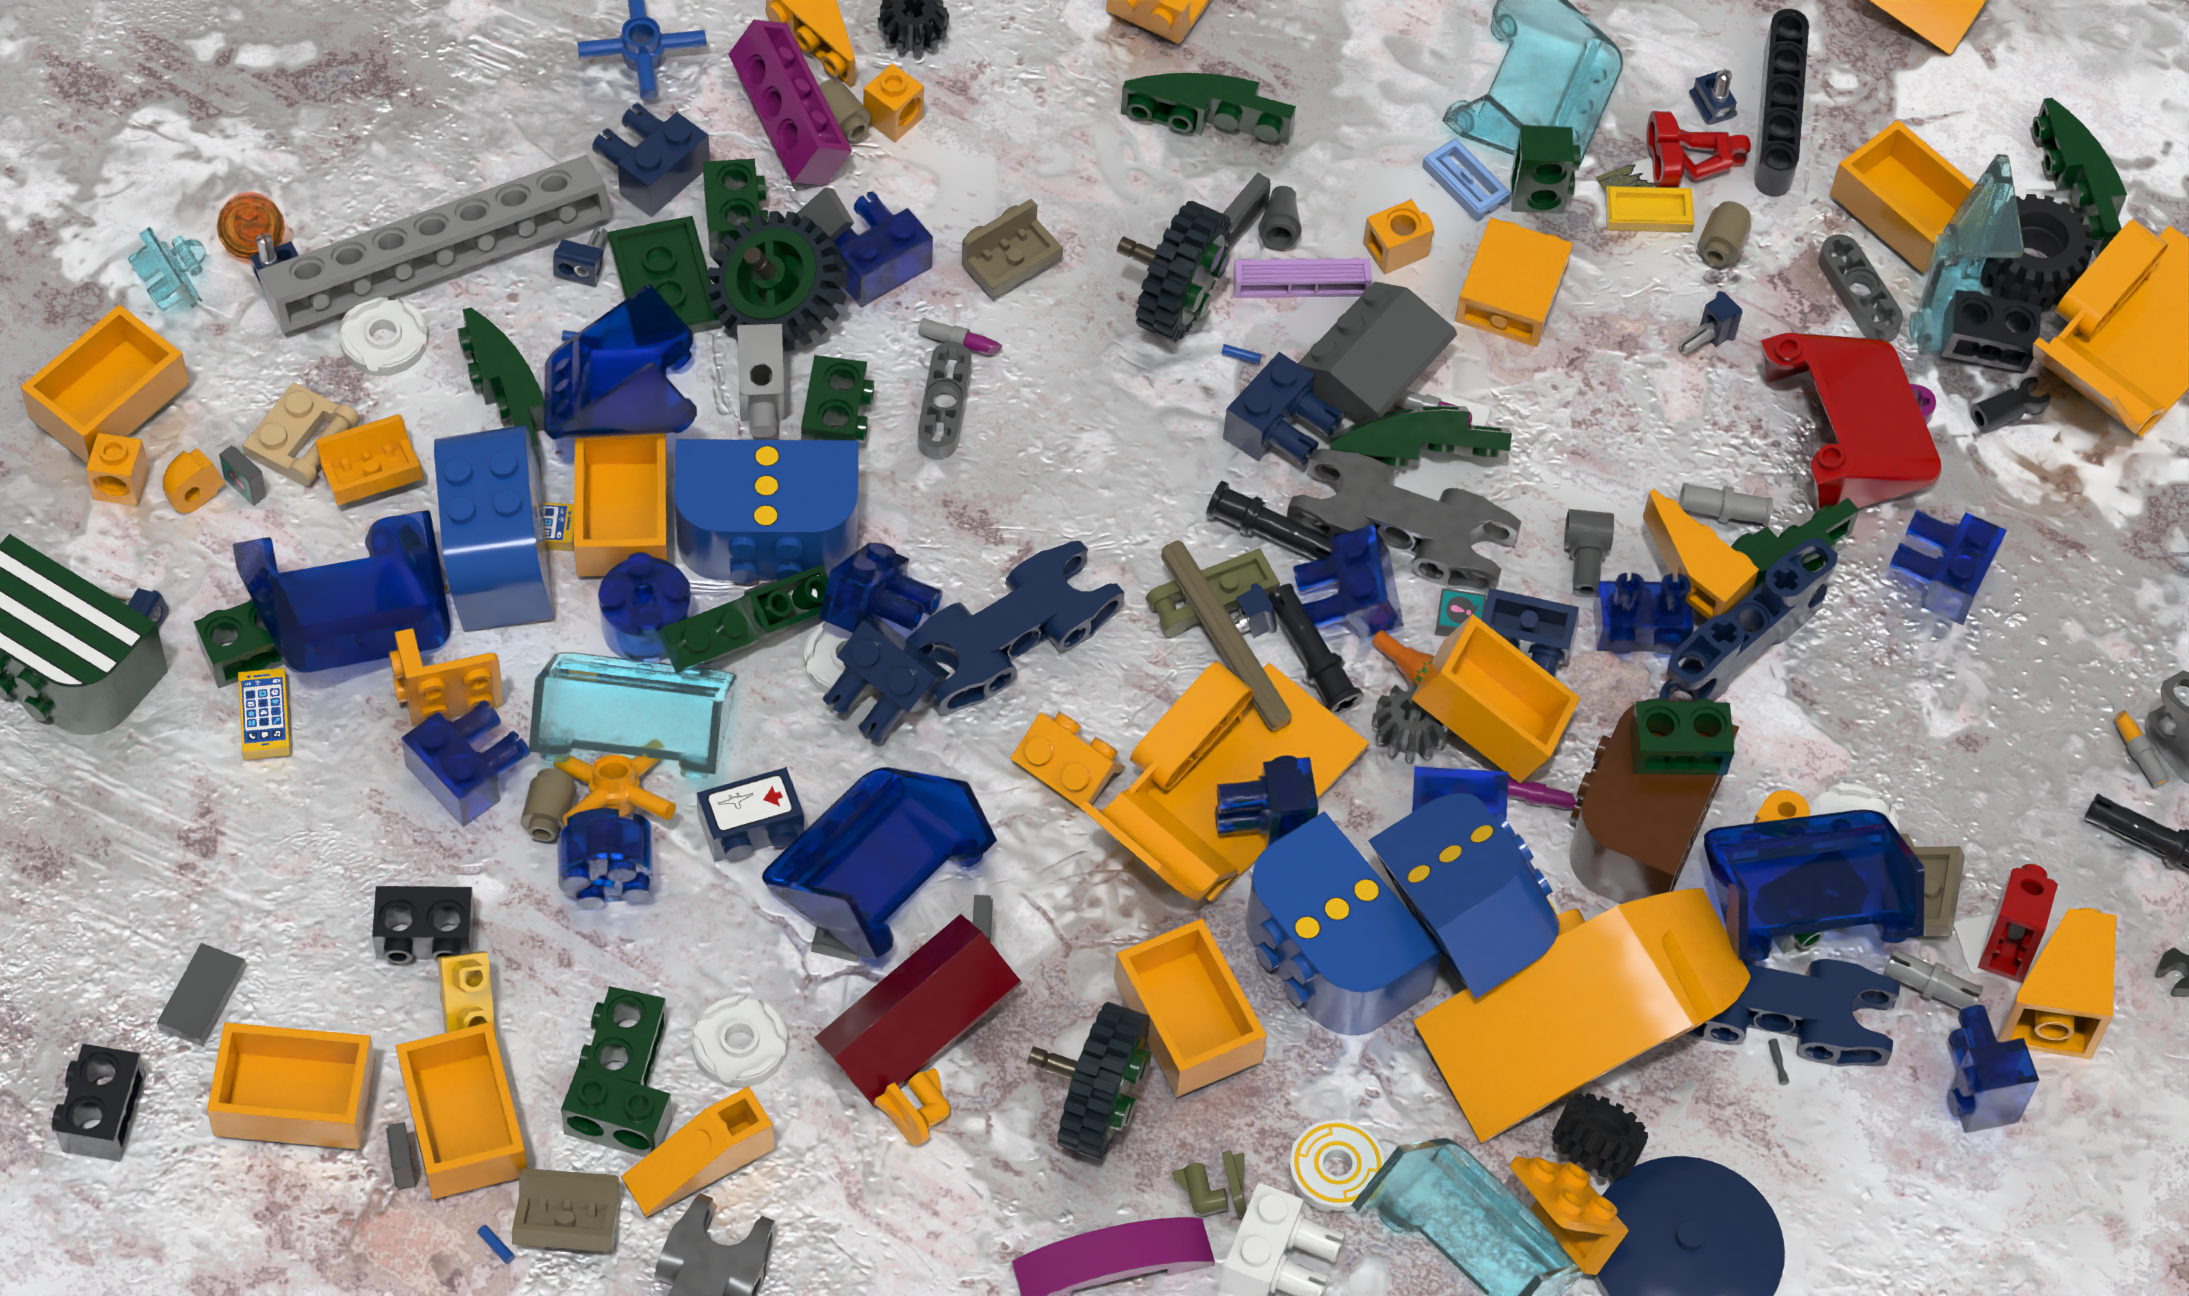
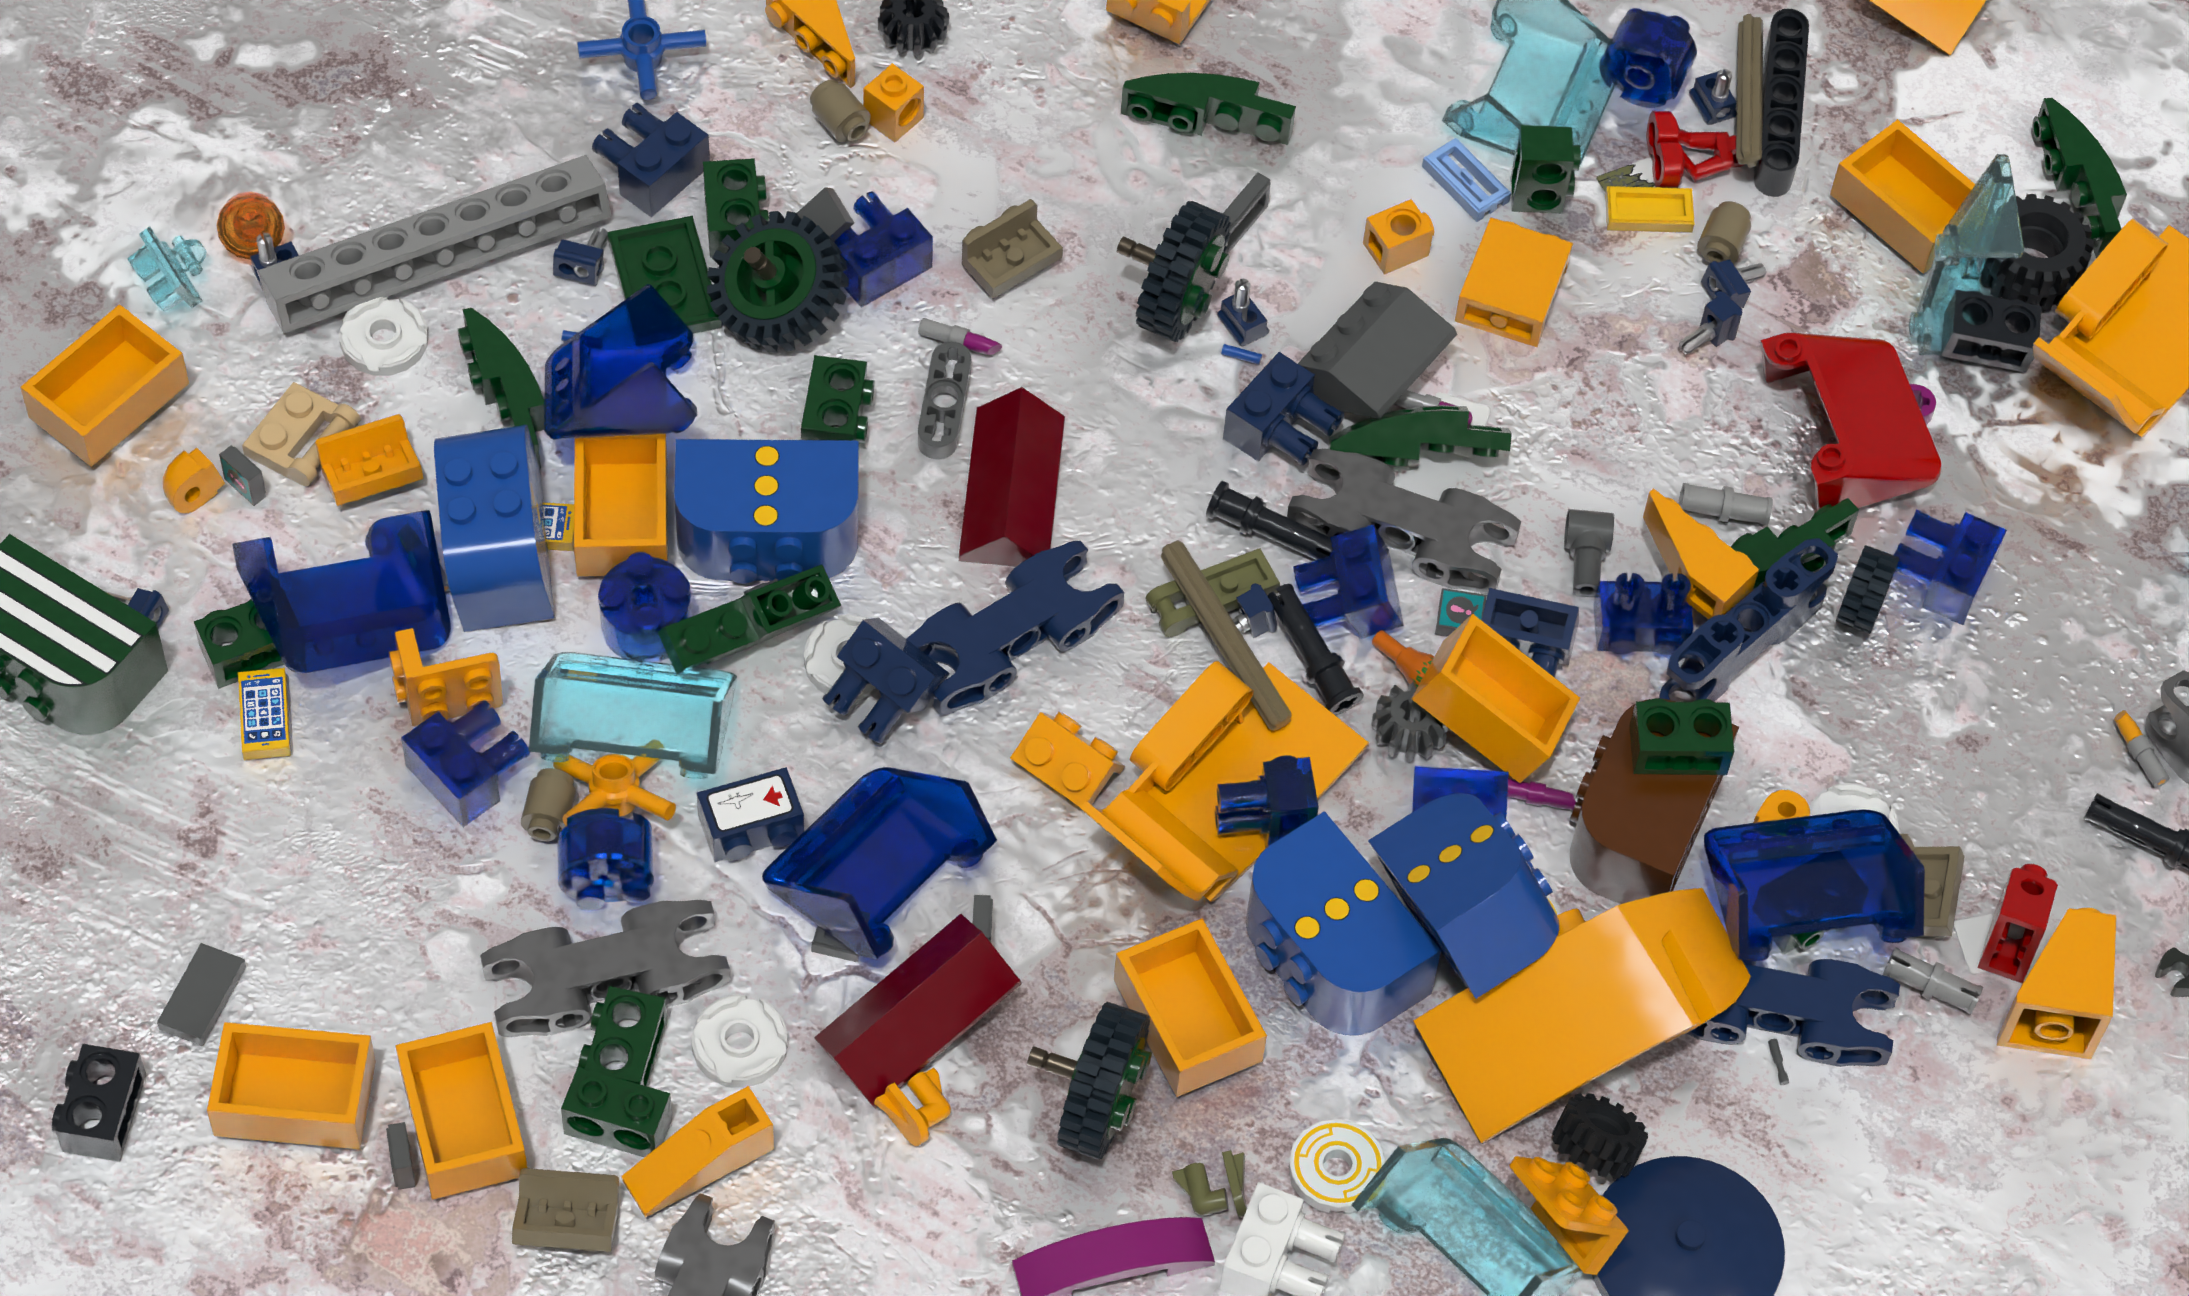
light orange brick [86,433,149,507] -> none
black brick [372,886,475,963] -> none
yellow hips [437,951,496,1037] -> none
blue piece [477,1225,515,1264] -> none
magenta brick [728,20,852,186] -> none
light grey torso [737,324,785,437] -> none
clear blue brick [819,542,943,633] -> none
lavender piece [1233,257,1372,298] -> none
dark grey cone [1258,186,1302,249] -> none
dark grey beam [1818,234,1903,342] -> none
clear blue brick [1947,1005,2039,1133] -> none
black bar [1971,377,2051,433] -> none
none -> flat silver piece [480,900,730,1037]
none -> dark red slope [958,387,1065,567]
none -> dark blue piece [1217,278,1270,346]
none -> clear blue brick [1599,8,1697,108]
none -> dark blue piece [1701,259,1766,308]
none -> dark tan axle [1736,14,1763,168]
none -> black bush [1836,545,1900,634]

